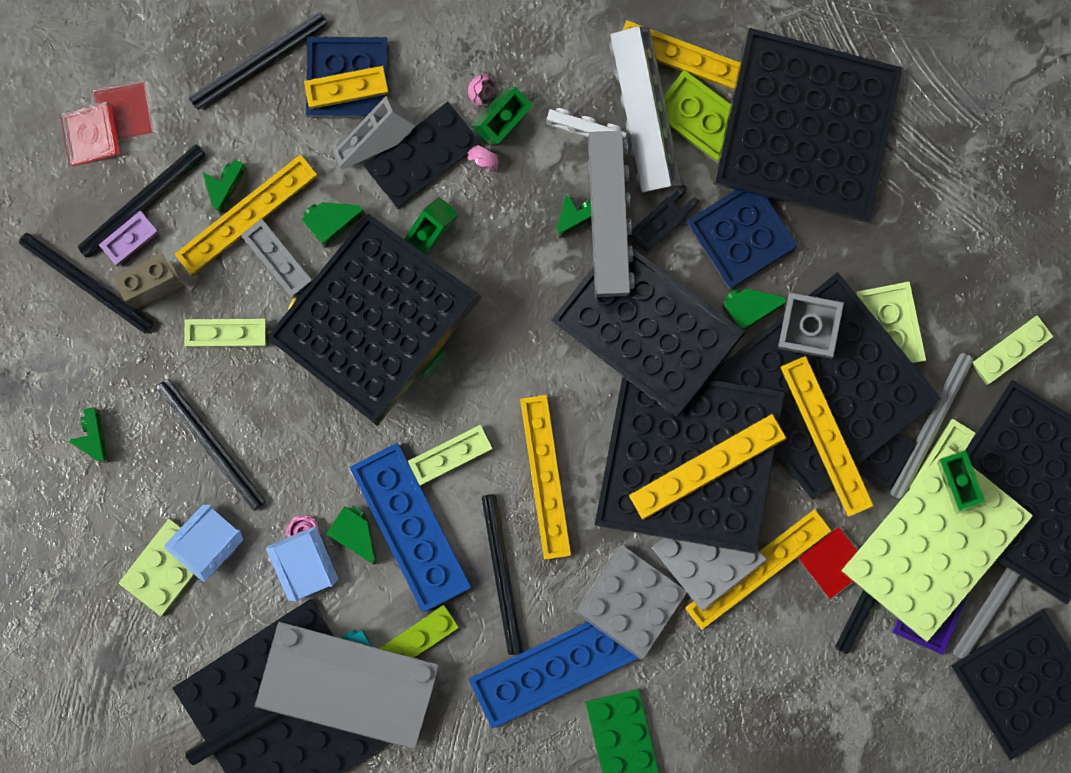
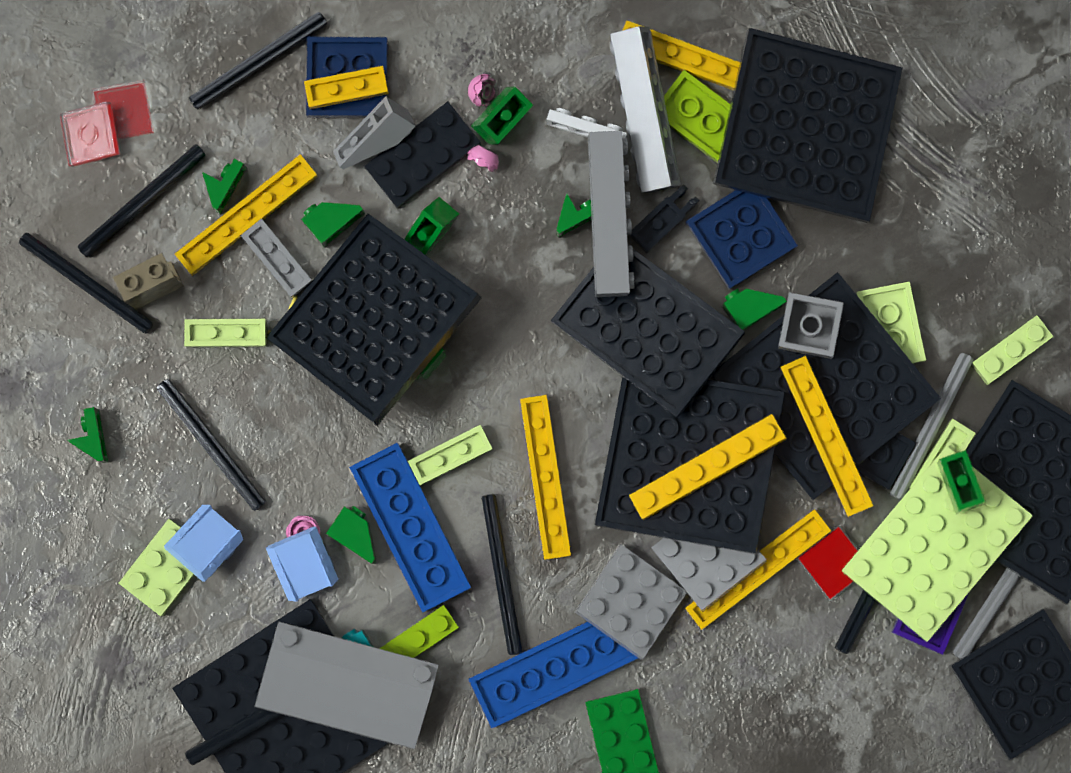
lavender plate [99,211,159,267] -> none

